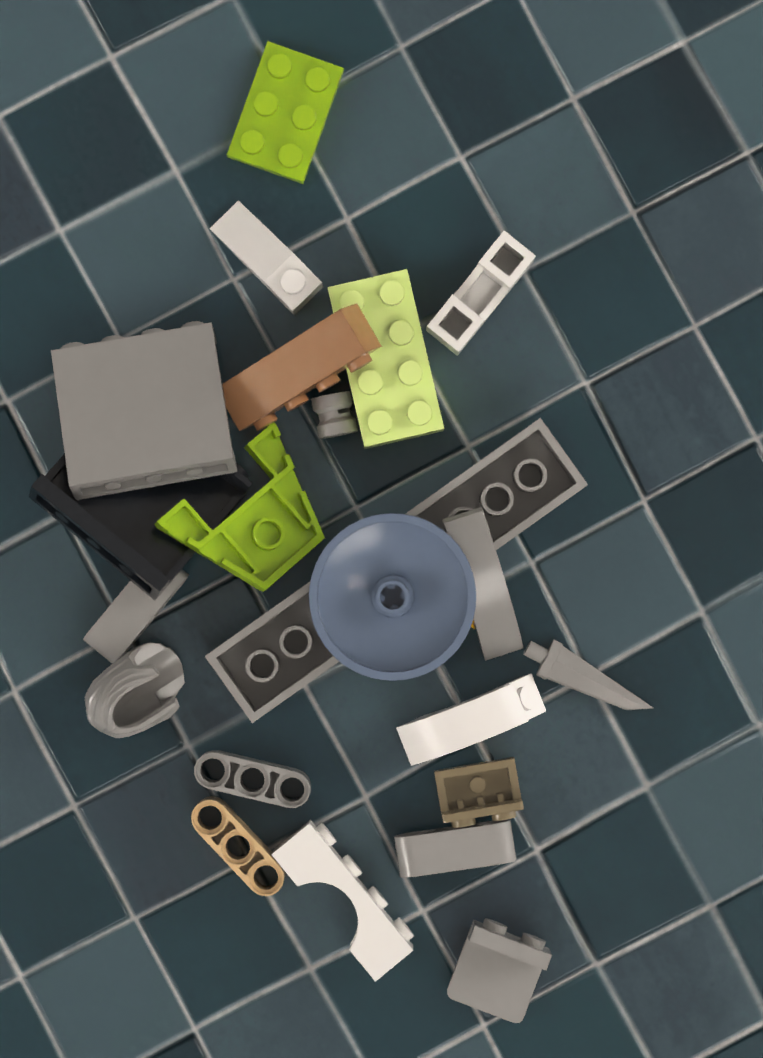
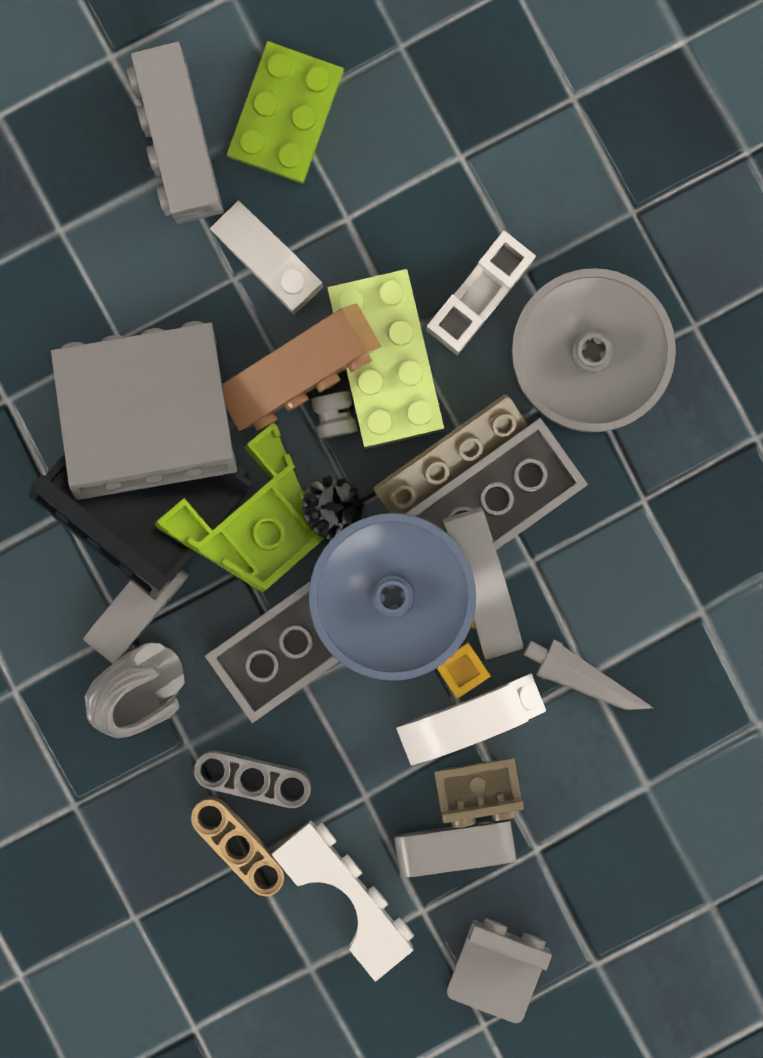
none -> light grey brick [126,41,224,225]
none -> black gear [302,475,365,540]
none -> dark tan bracket [374,394,527,514]
none -> yellow plate [437,642,491,699]
none -> light grey dish [511,268,676,433]

